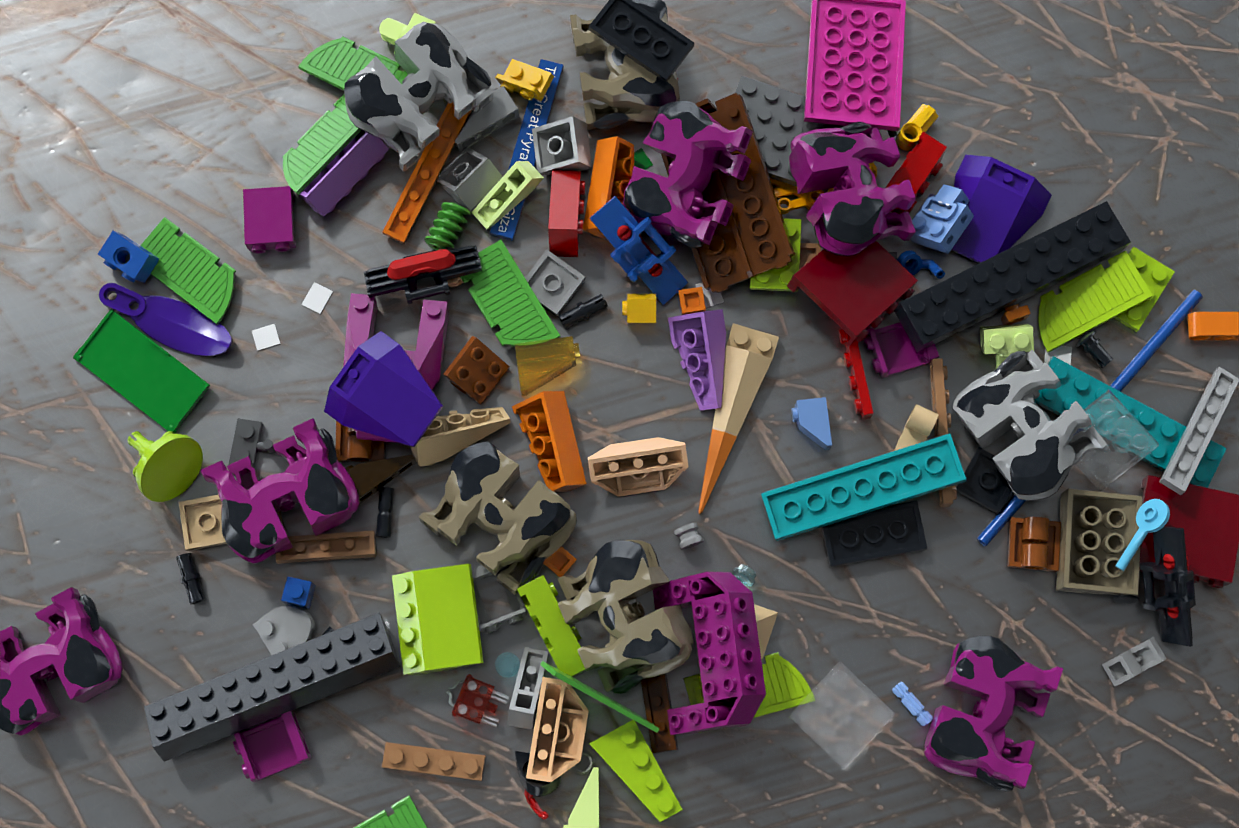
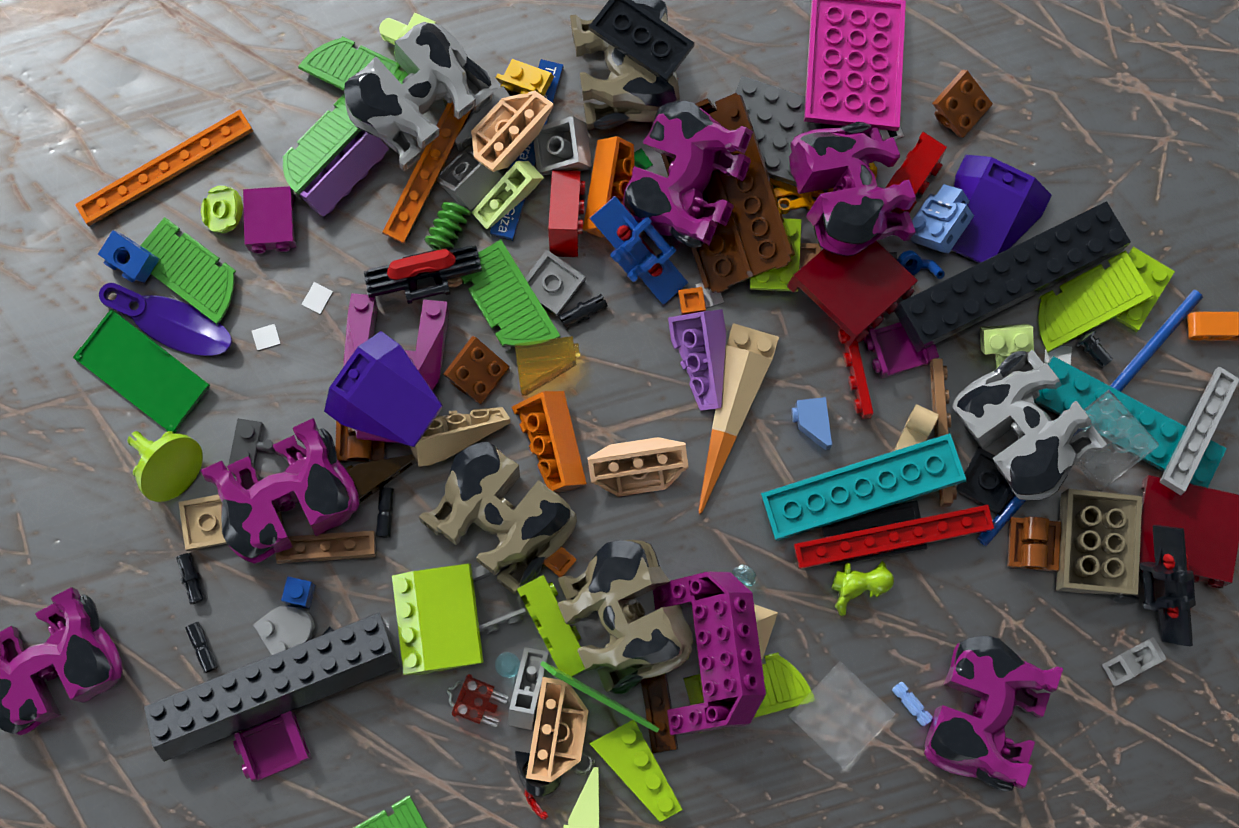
medium nougat plate [382,742,486,781] -> none
yellow brick [622,294,656,323] -> none
light grey wheel [674,522,704,550] -> none
yellow piece [896,104,939,151] -> none
orange plate [1001,304,1031,325] -> none
medium azure piece [1115,499,1170,571] -> none
none -> orange plate [75,110,253,226]
none -> black piece [185,622,218,673]
none -> lime tile [201,185,243,233]
none -> light nougat wedge [471,91,554,172]
none -> red plate [794,505,994,569]
none -> lime animal [832,560,894,616]
none -> dark orange plate [932,70,993,138]

